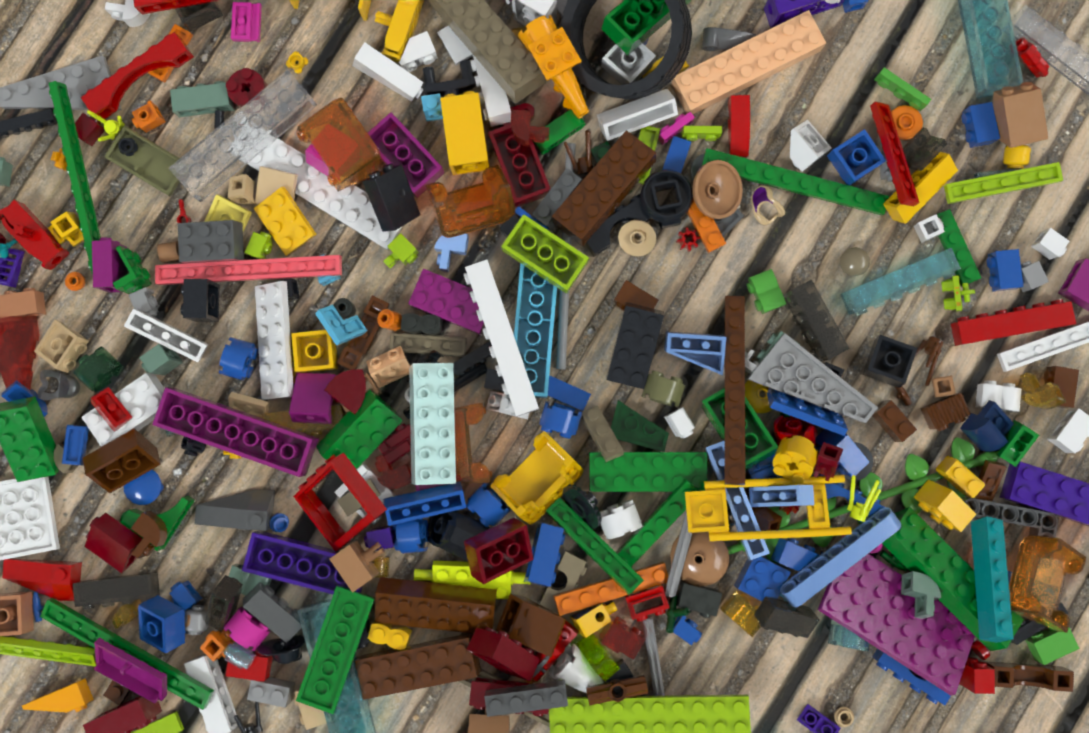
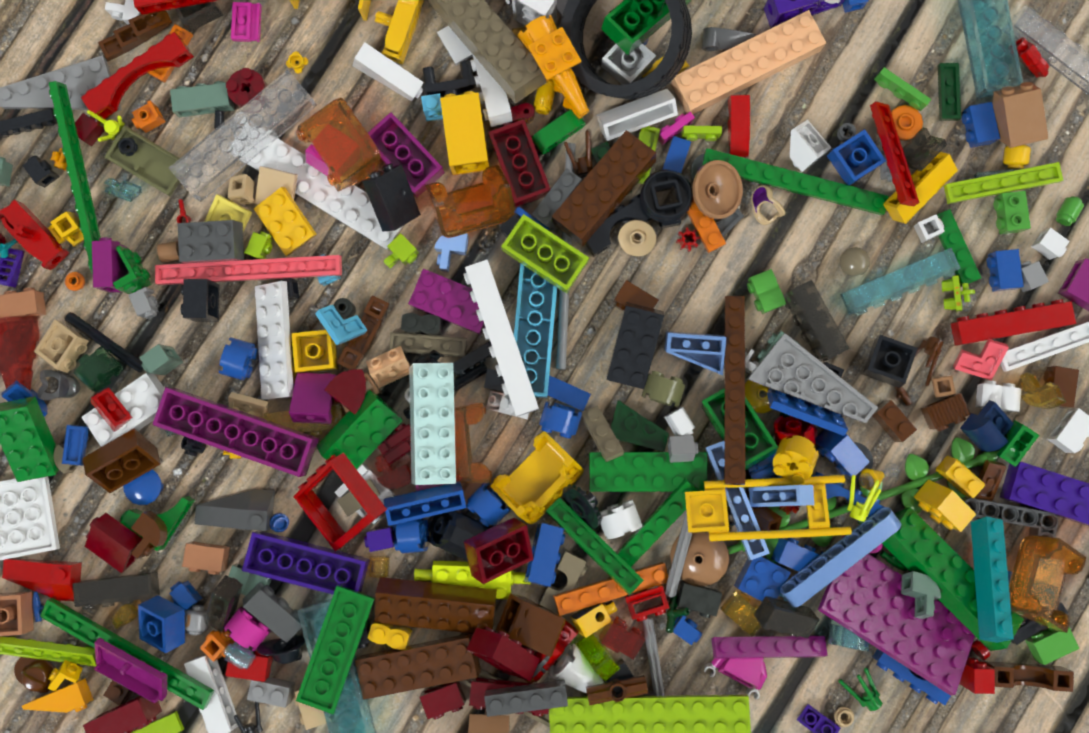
white brick [124,309,209,362] -> none
medium nougat brick [330,541,385,593] -> none
orange brick [377,309,402,331] -> none
white slope [399,31,438,72] -> none
clear red brick [511,110,549,147] -> none
dark red brick [814,442,843,482] -> none
none -> reddish brown piece [14,657,56,693]
none -> black brick [22,156,60,188]
none -> yellow bracket [48,660,83,692]
none -> black axle [64,312,144,373]
none -> reddish brown slope [98,10,172,61]
none -> clear light blue plate [104,178,142,202]
none -> nougat brick [182,541,230,575]
none -> dark red brick [419,681,466,720]
none -> yellow head [533,79,556,115]
none -> light grey brick [668,435,698,463]
none -> dark pink torso [704,658,767,700]
none -> magenta plate [711,636,828,659]
none -> dark grey bush [837,123,856,142]
none -> green plant [838,667,883,711]
none -> clear piece [859,463,900,491]
none -> dark green plate [937,63,961,121]
none -> coral plate [953,339,1009,381]
none -> bright green brick [993,191,1031,234]
none -> bright green brick [1056,196,1084,226]

